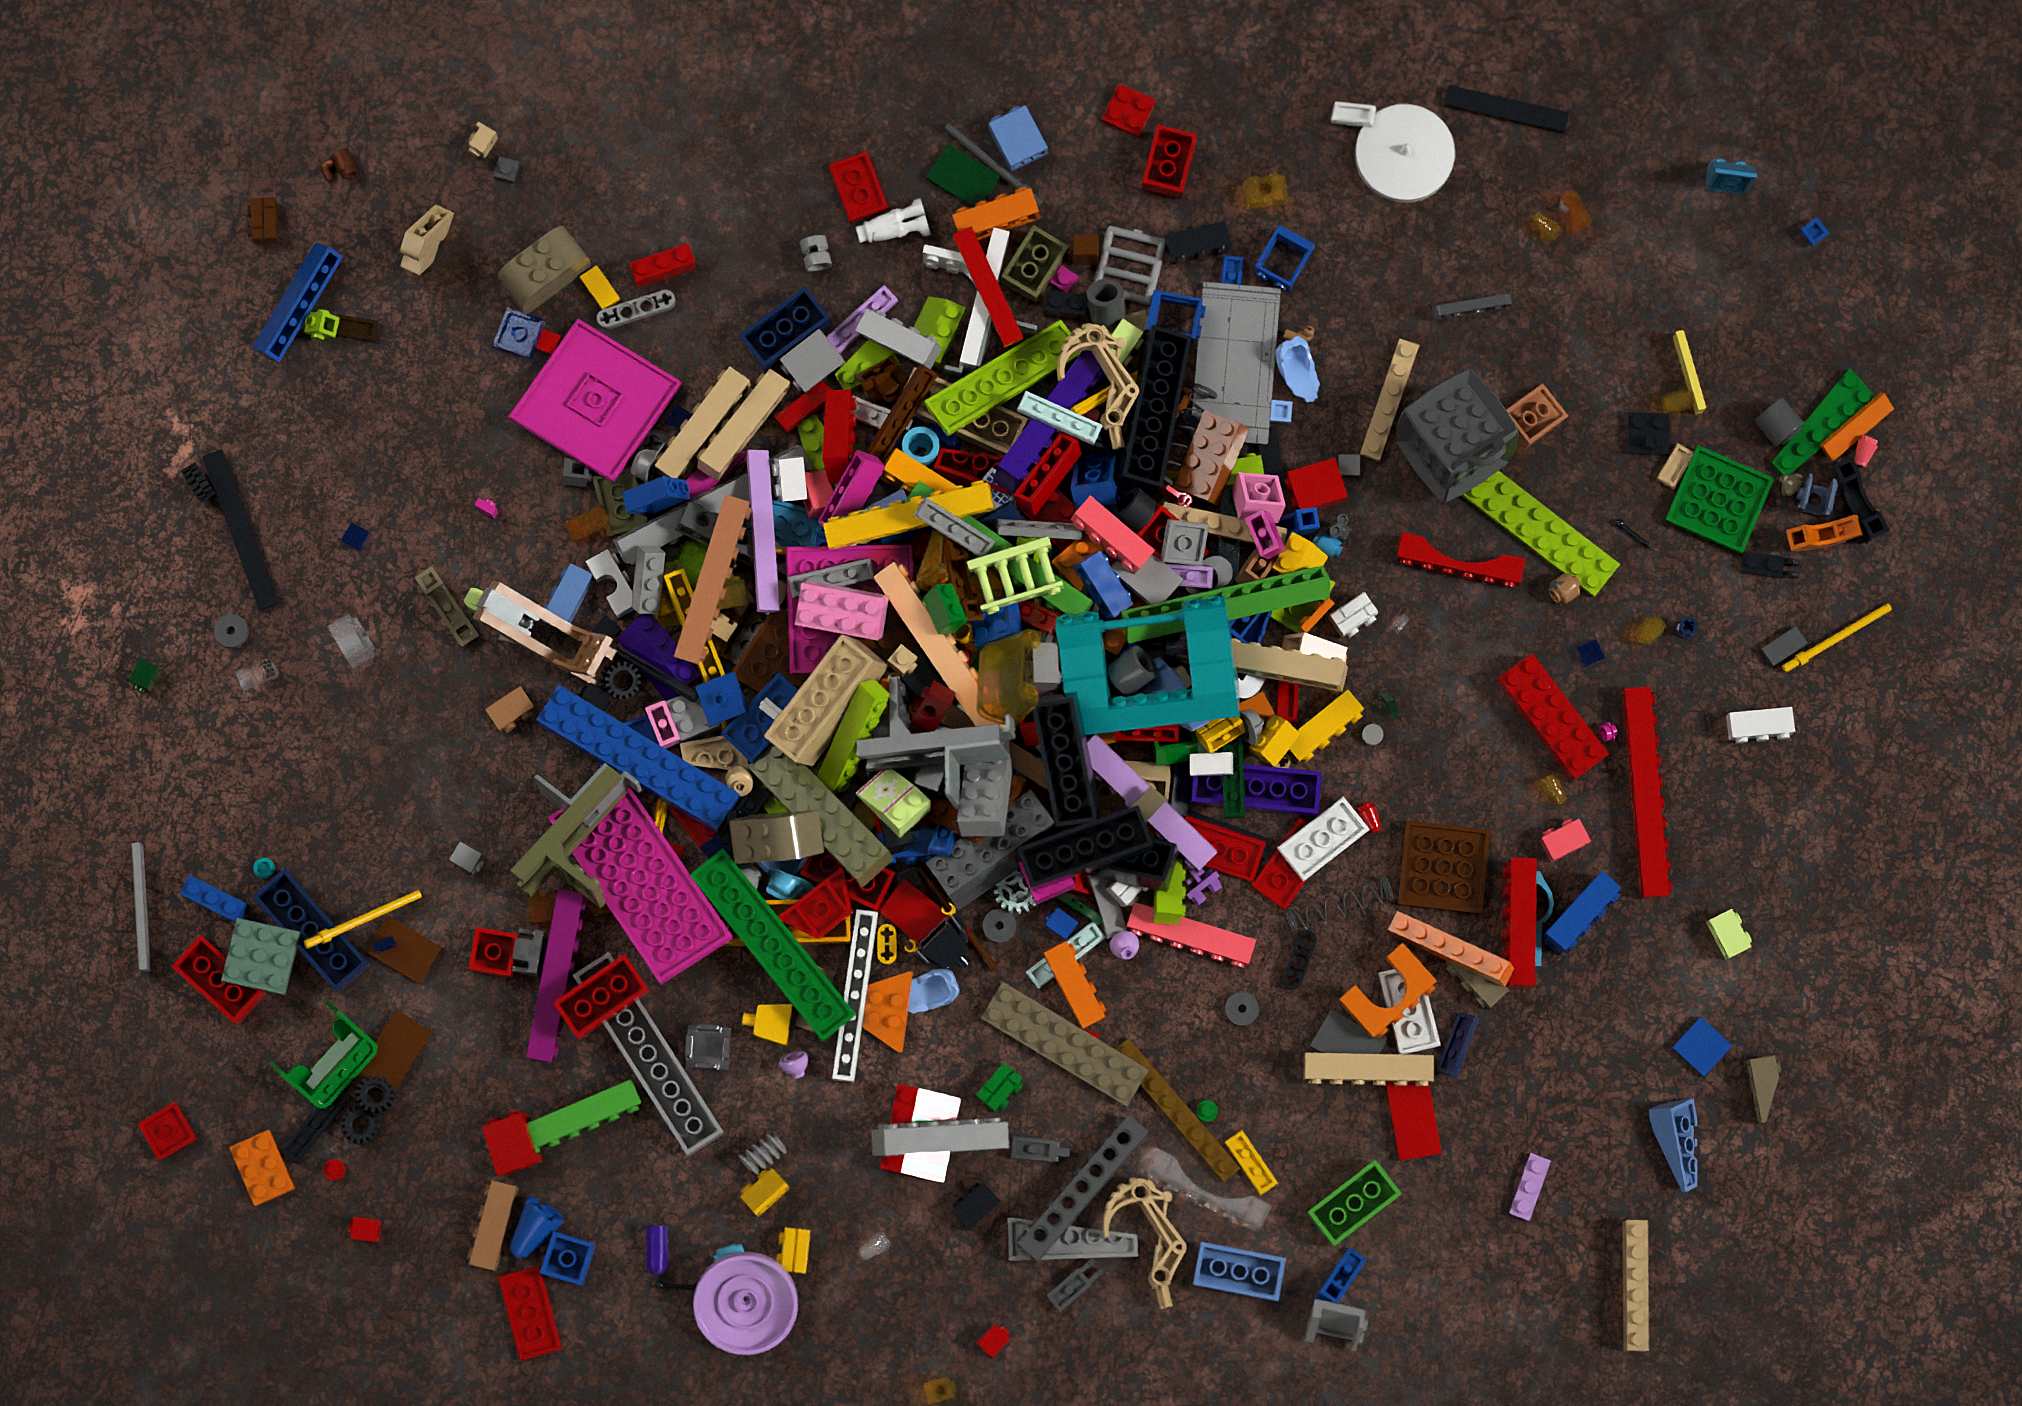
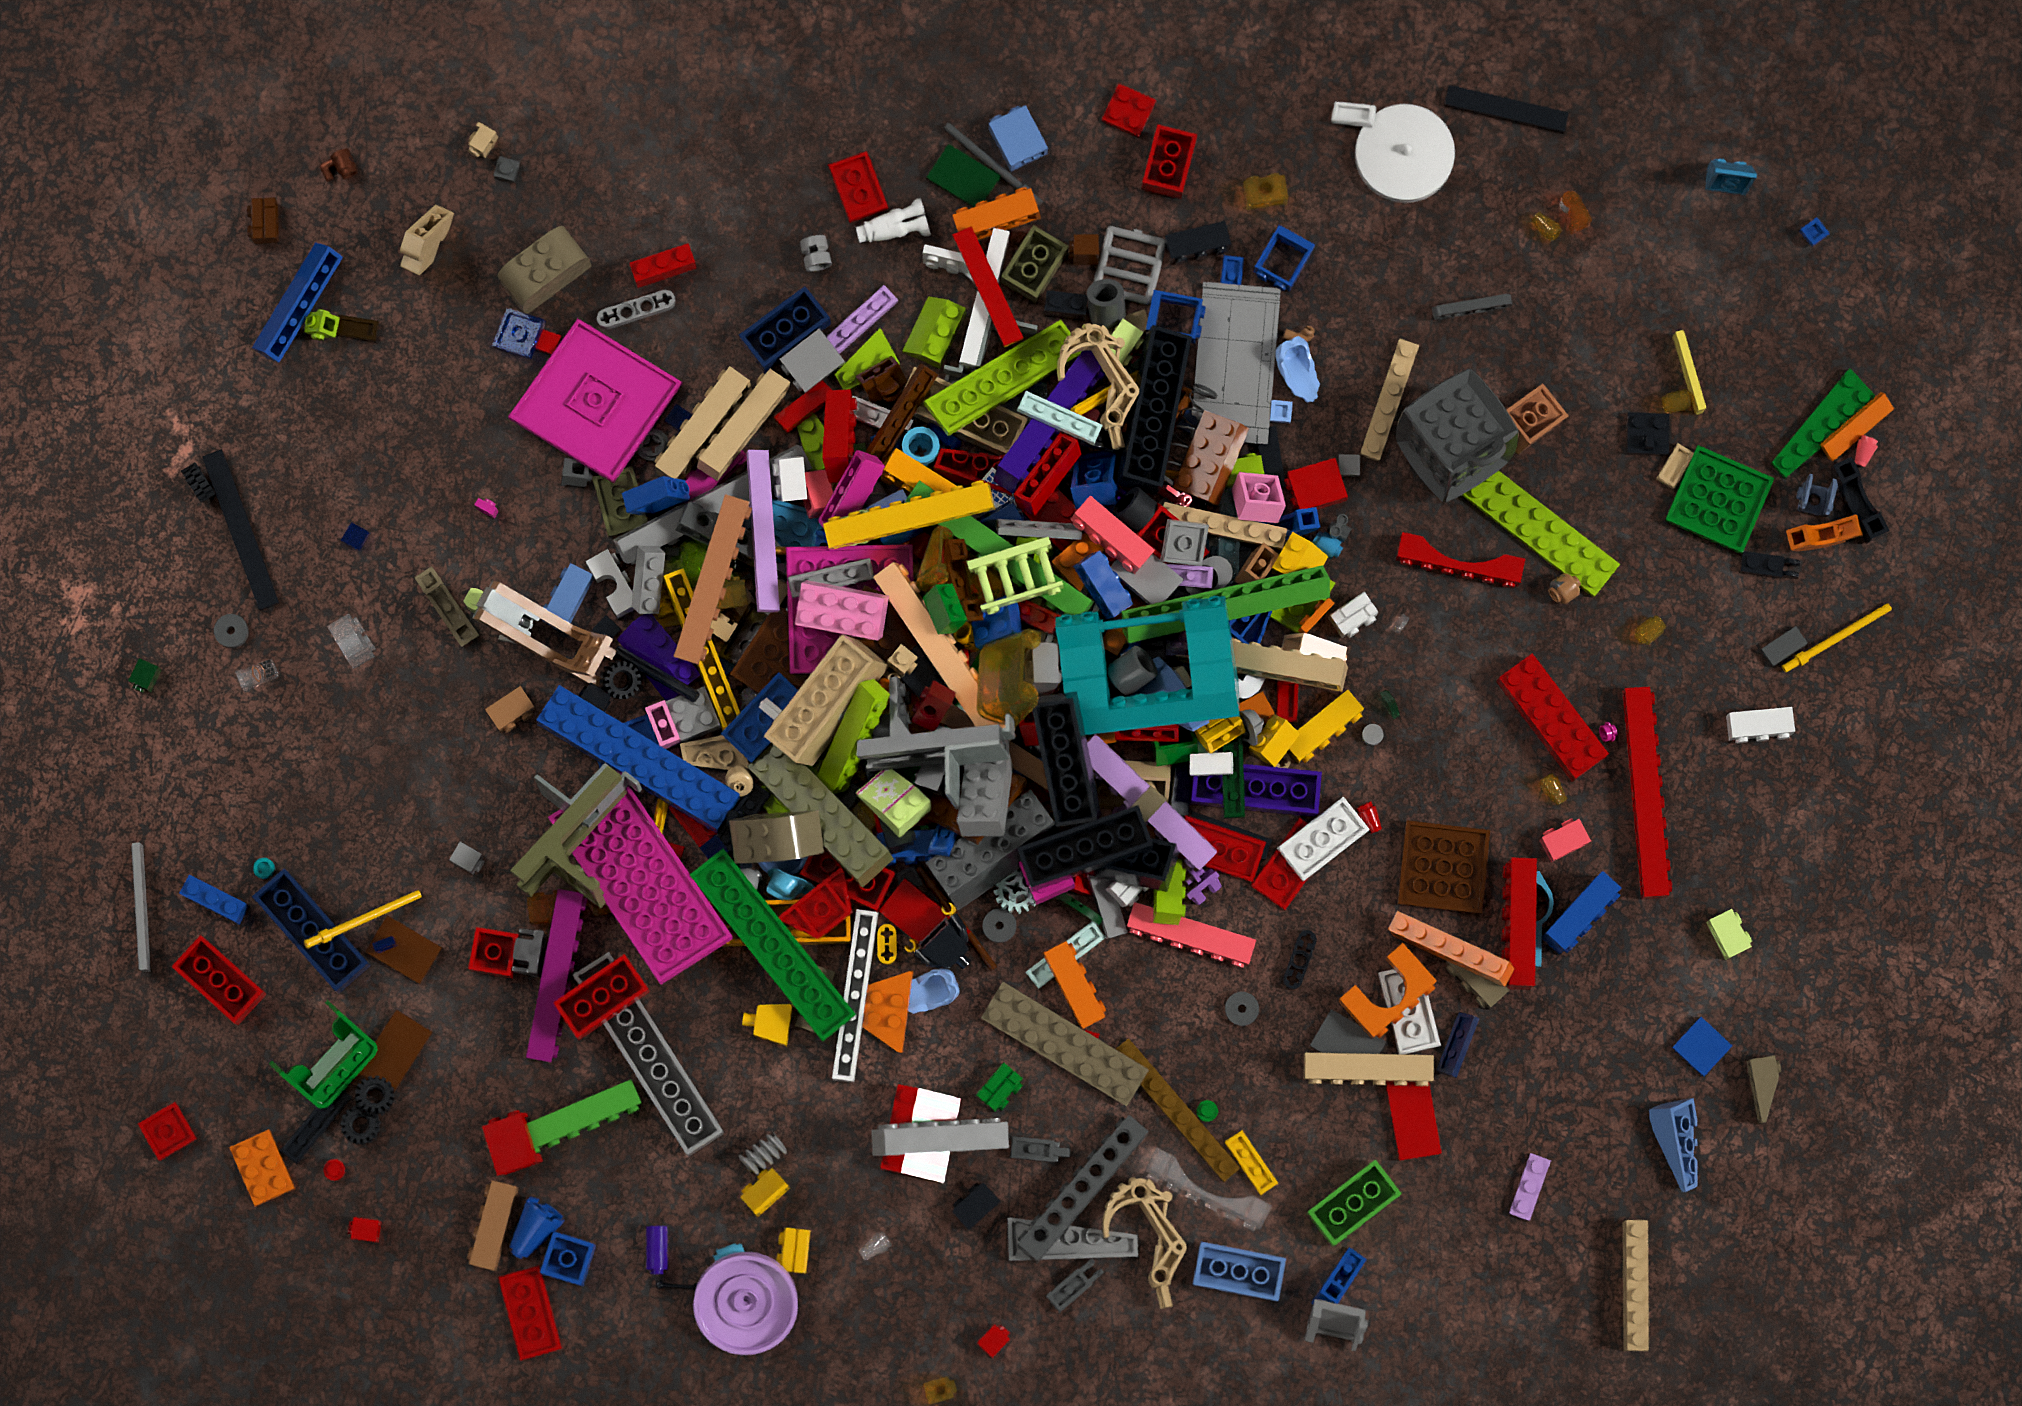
sand green plate [221,918,300,995] -> none
clear orange tile [565,505,610,542] -> none
yellow tile [580,265,620,310] -> none
light grey piece [631,442,668,484] -> none
flat silver panel [685,1024,731,1071] -> none
blue plate [695,672,749,726] -> none
lavender brick [779,1051,808,1079] -> none
light grey brick [855,309,942,369] -> none
light grey tile [913,497,995,557] -> none
blue brick [1044,907,1078,941] -> none
dark pink plate [1050,265,1079,293] -> none
lavender brick [1110,931,1139,960] -> none
dark pink brick [1245,509,1286,559] -> none
dark grey piece [1285,876,1394,934] -> none
clear blue tile [1576,639,1605,667] -> none
black hinge [1616,519,1652,549] -> none
dark blue bush [1676,617,1698,639] -> none
dark grey piece [1754,397,1804,447] -> none
dark tan piece [1779,474,1802,496] -> none

